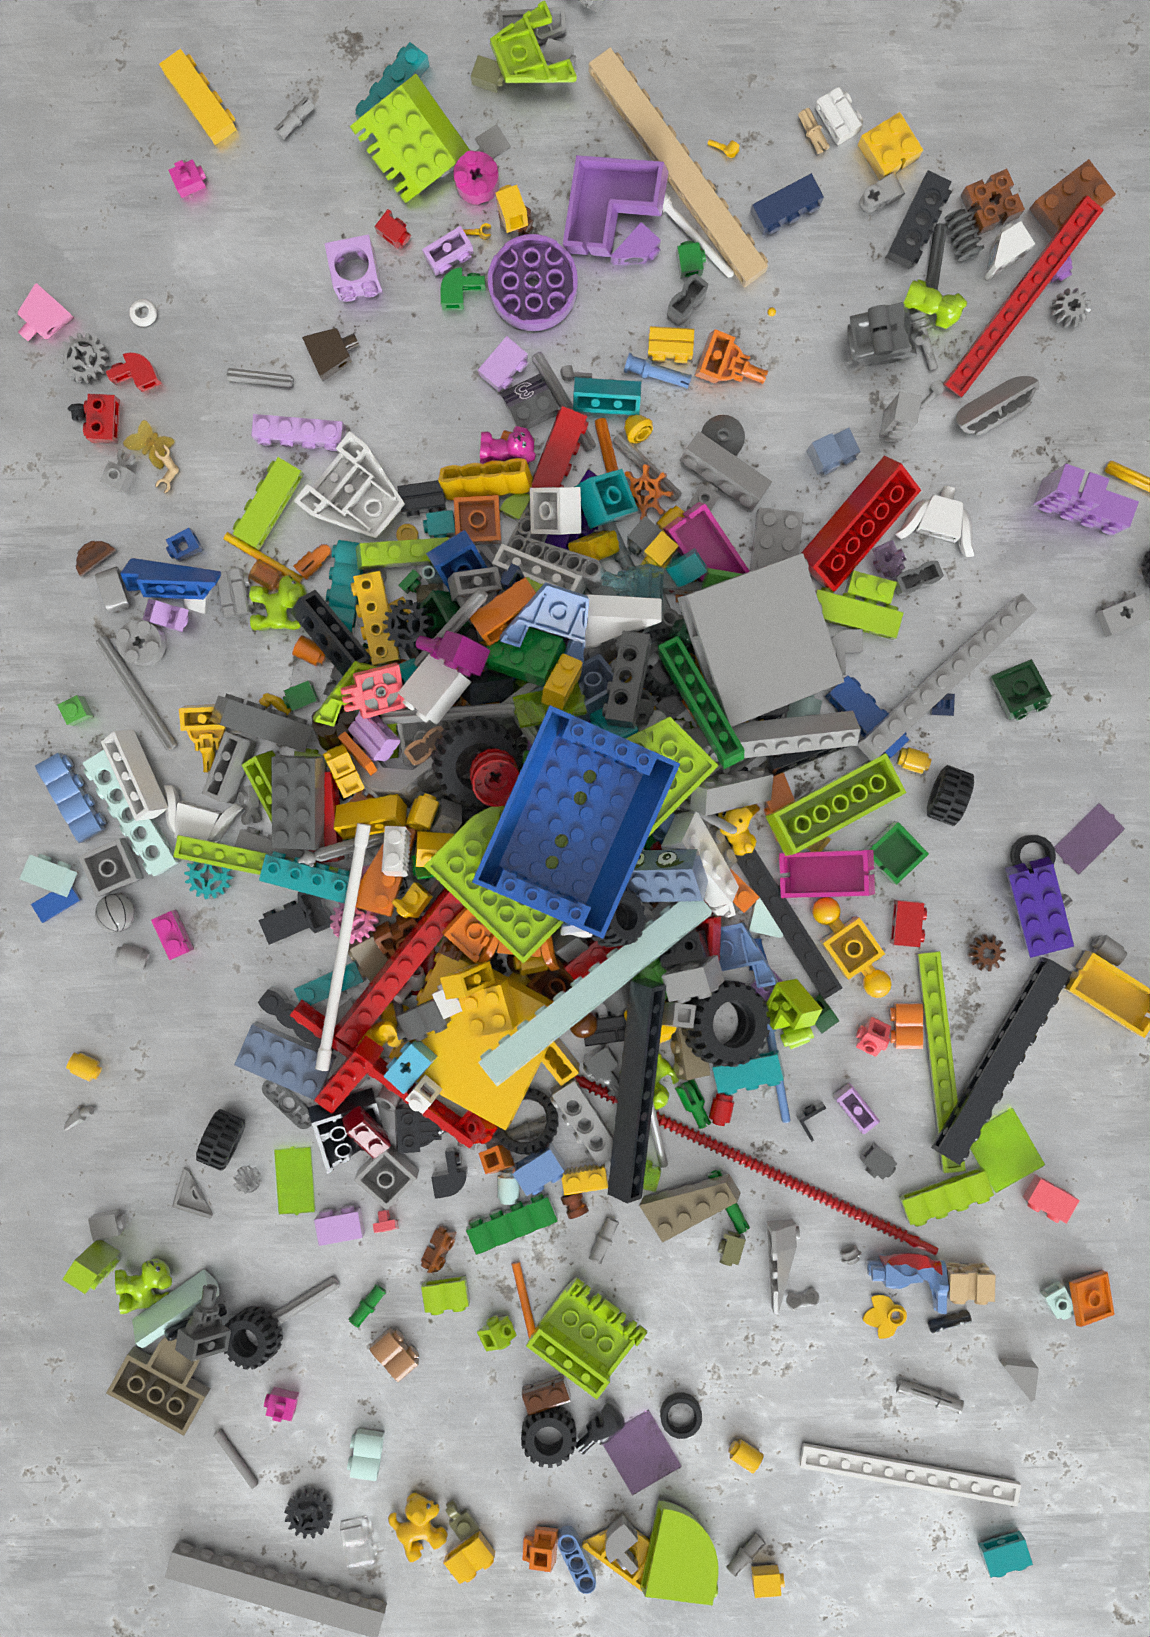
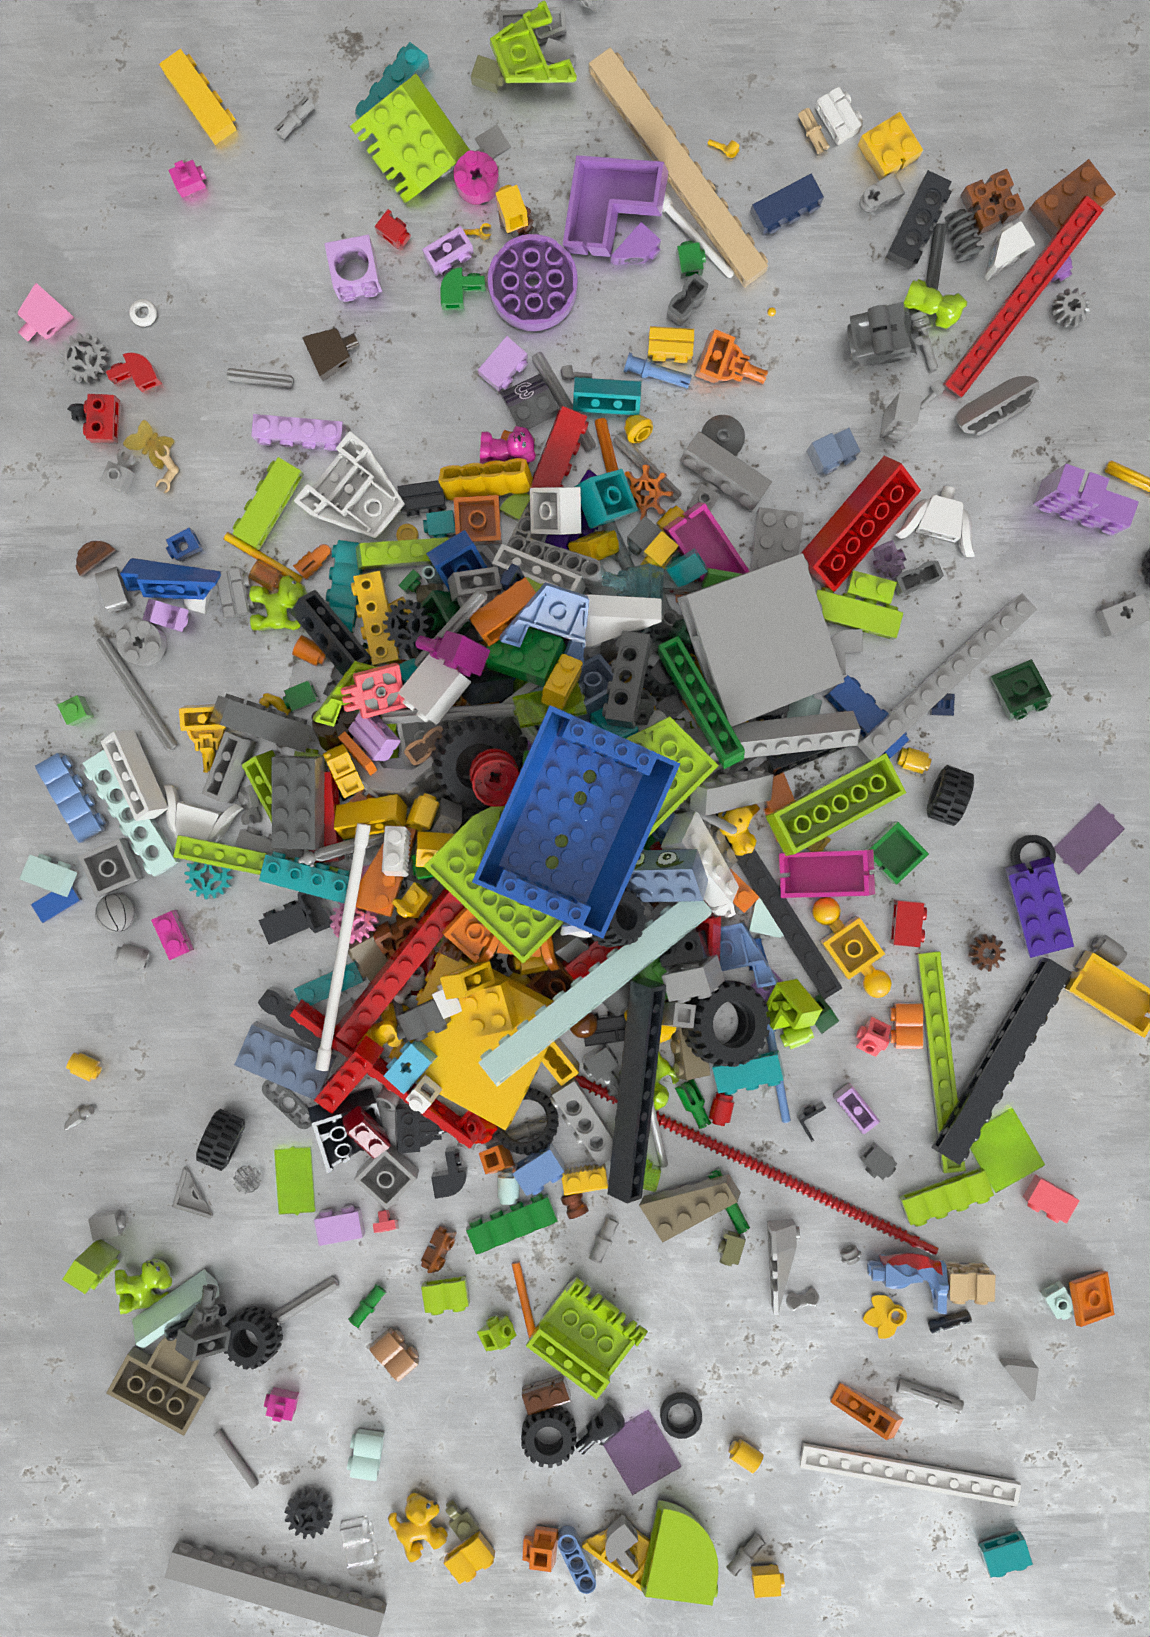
none -> orange slope [830,1383,904,1440]

